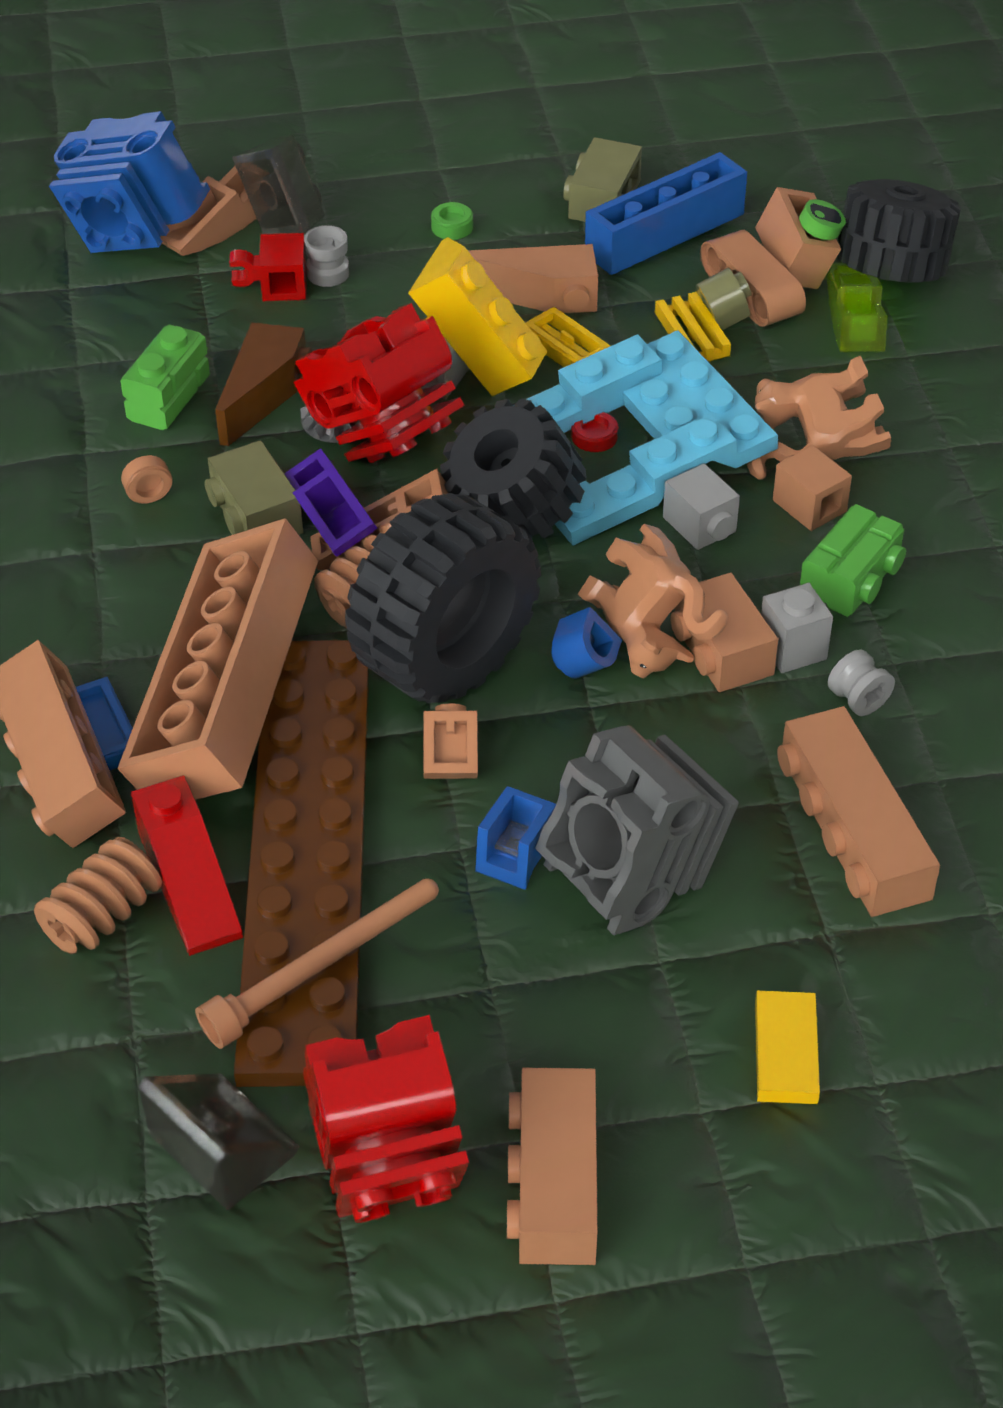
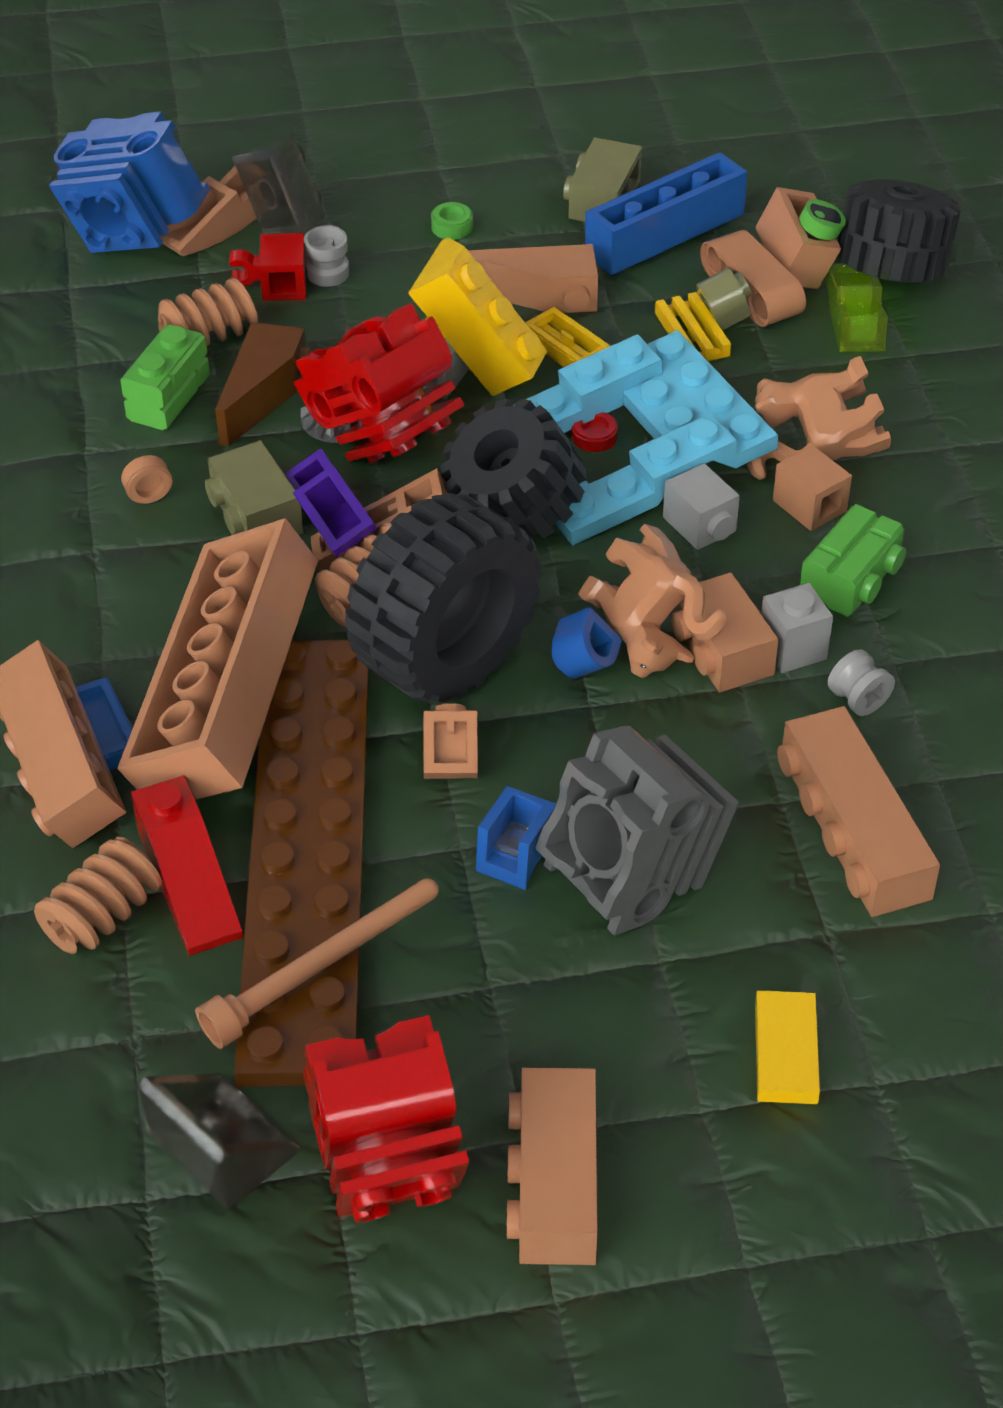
none -> nougat piece [158,278,258,346]

